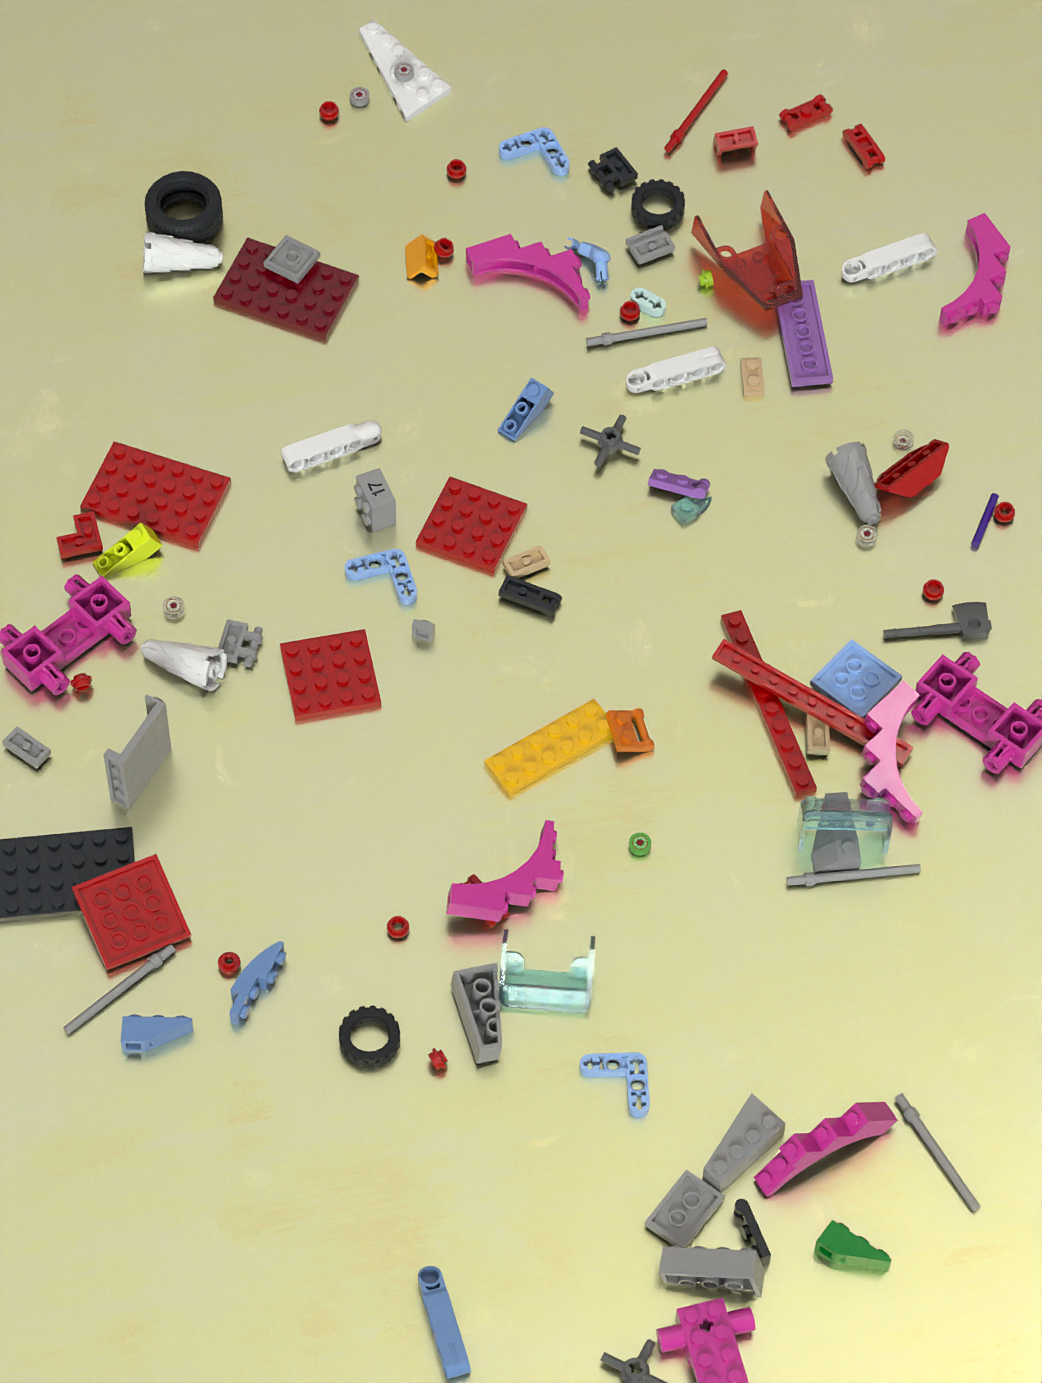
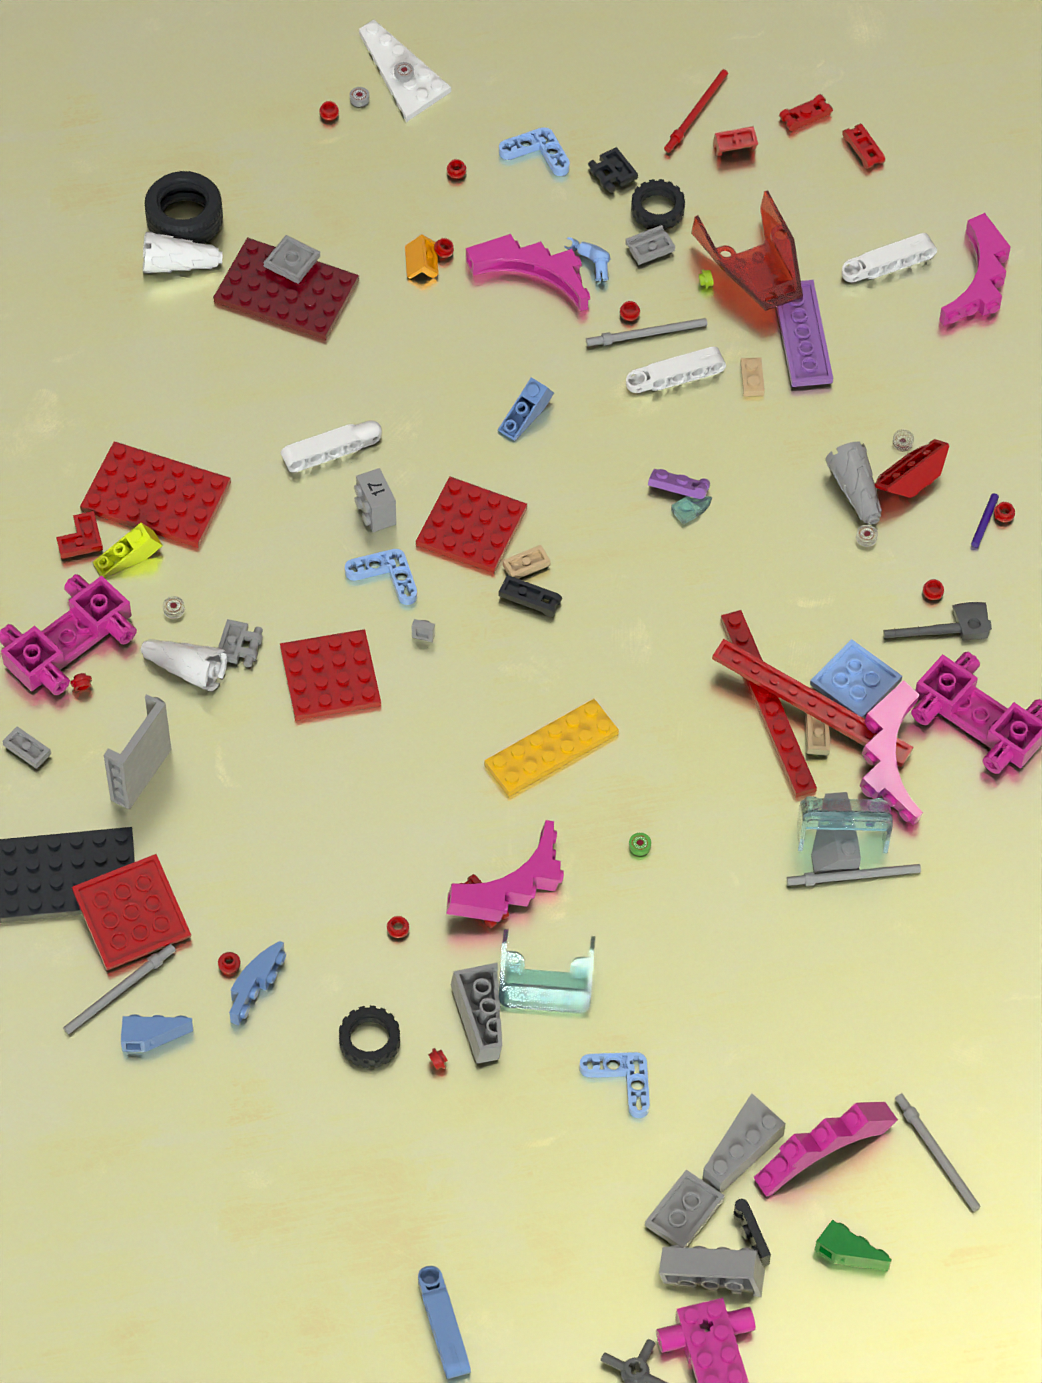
dark grey bar [580,415,641,467] -> none
orange plate [605,708,655,752] -> none
light aqua beam [630,287,666,318] -> none

